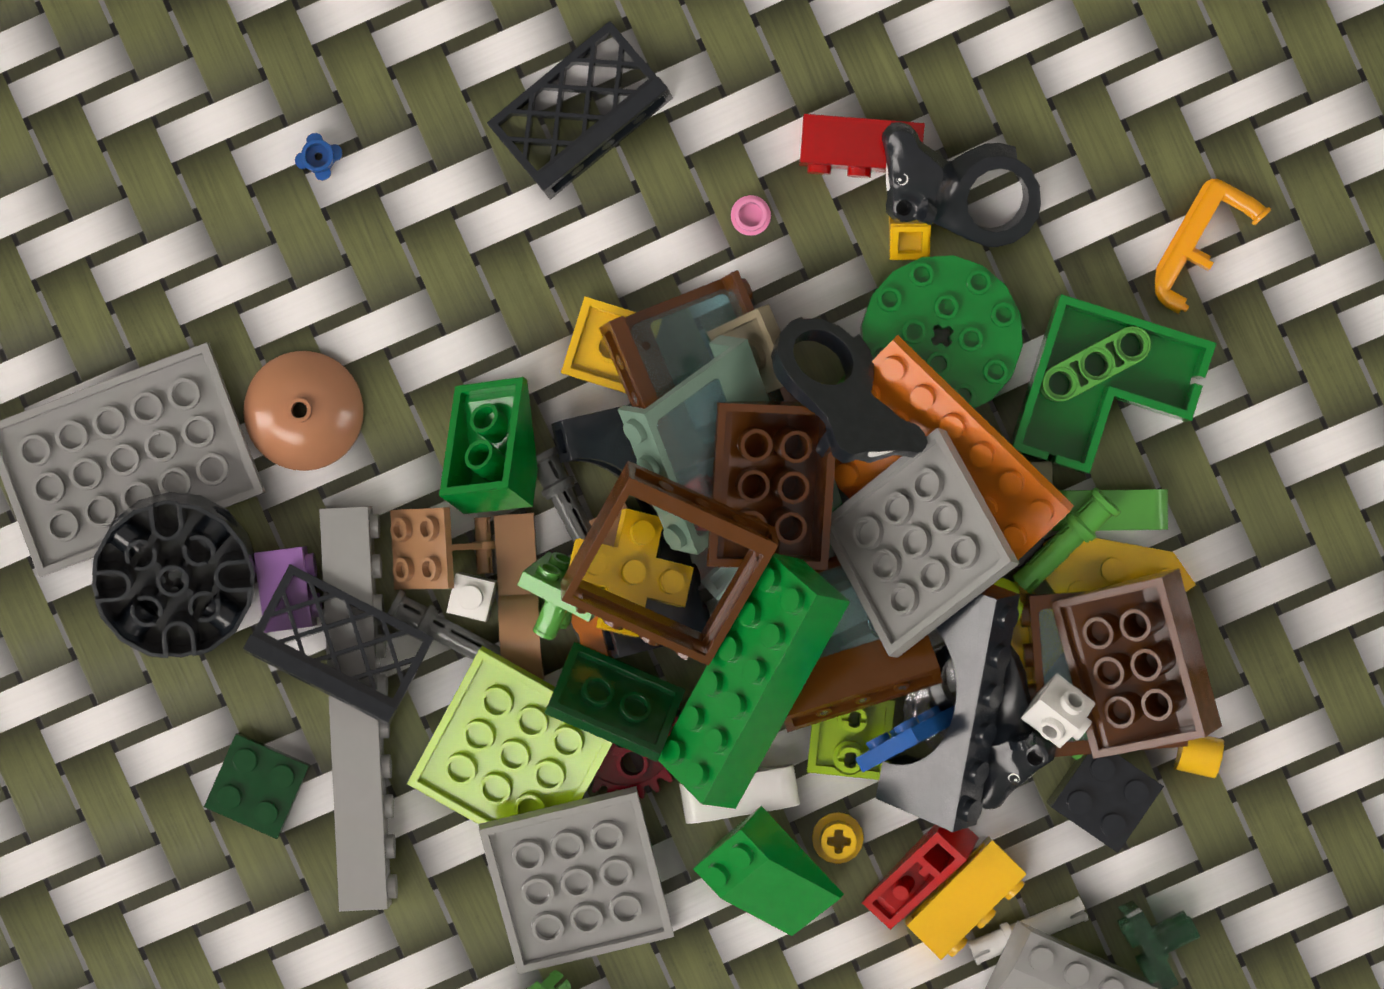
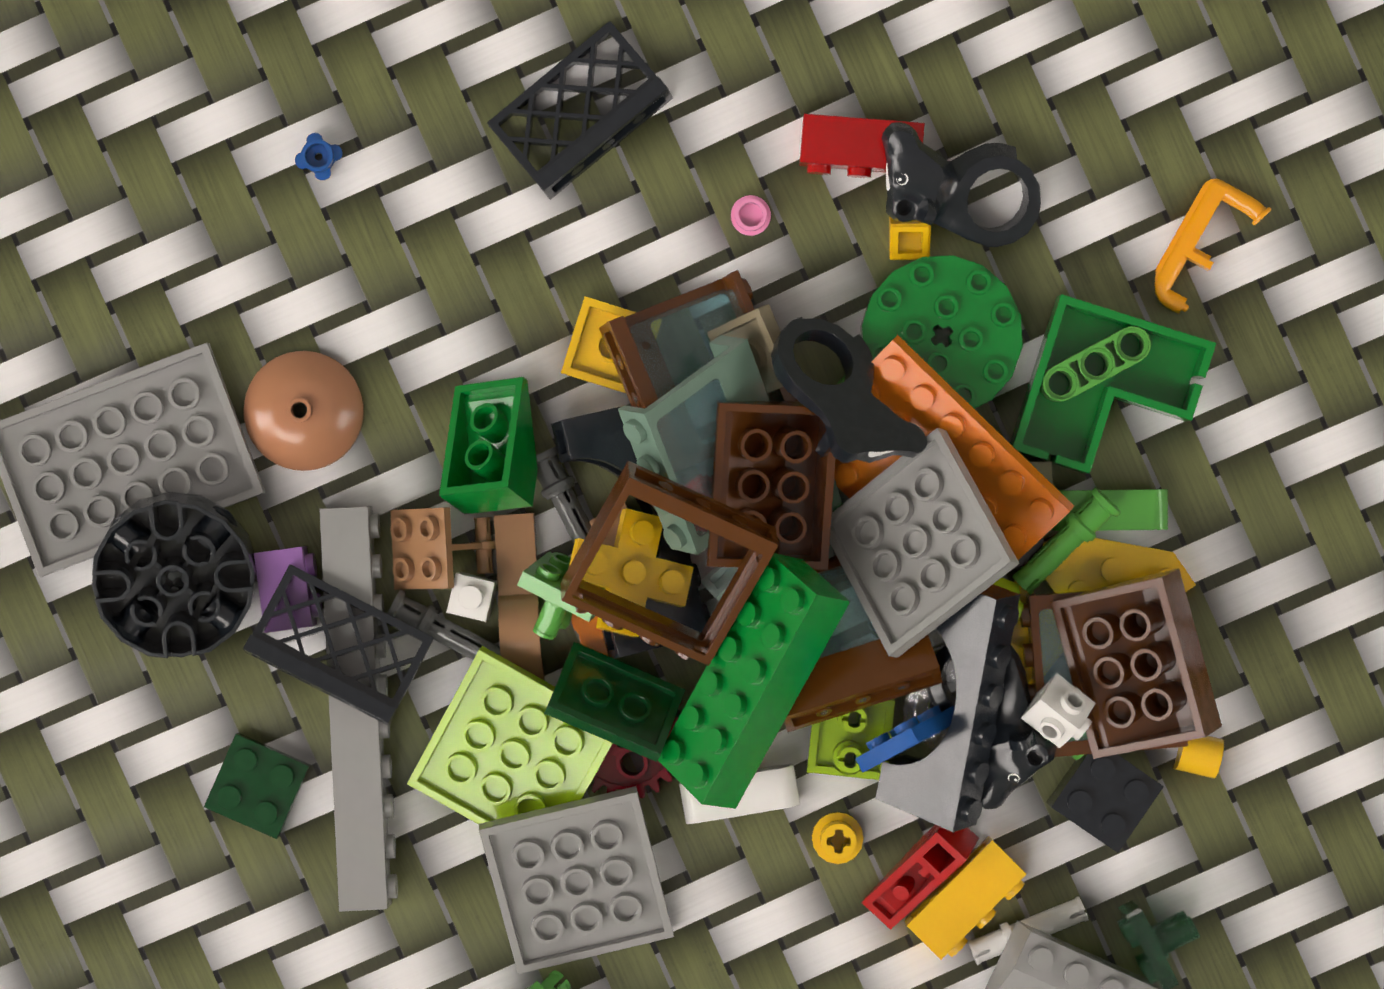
green slope [693,806,844,936] -> none

